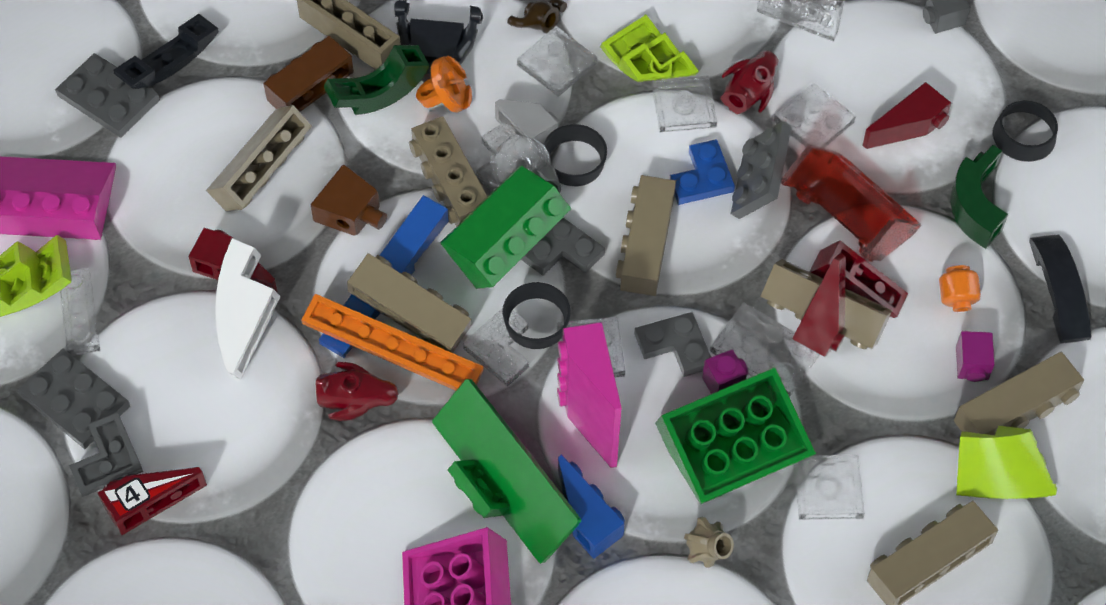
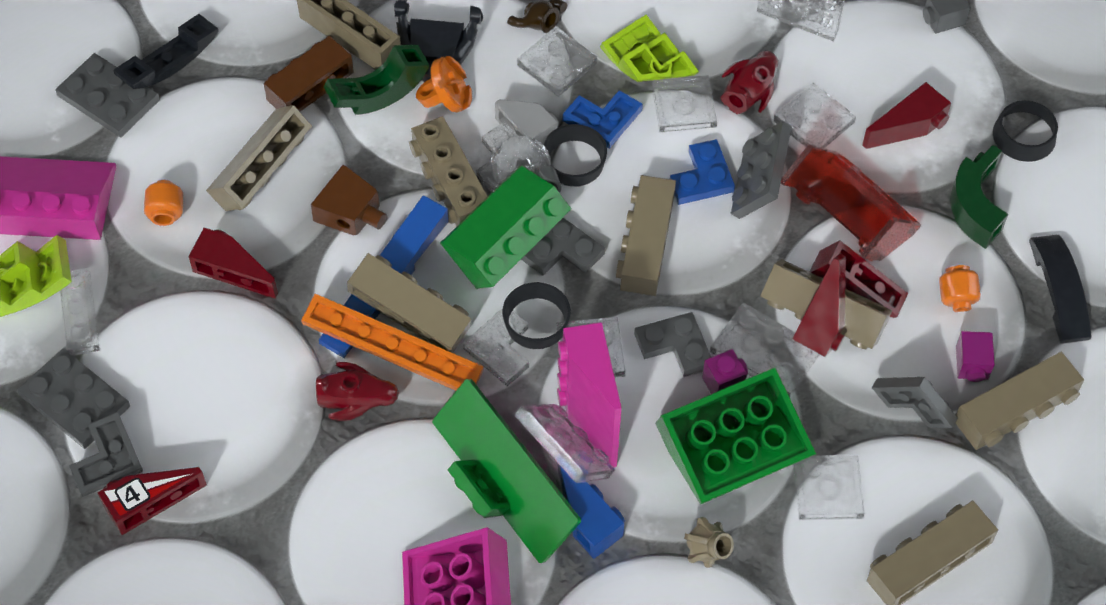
white slope [215,238,281,380] -> none
lime slope [956,425,1057,499] -> none
none -> orange head [144,180,183,226]
none -> clear plate [515,404,616,483]
none -> blue plate [562,90,643,149]
none -> dark grey plate [872,377,958,428]

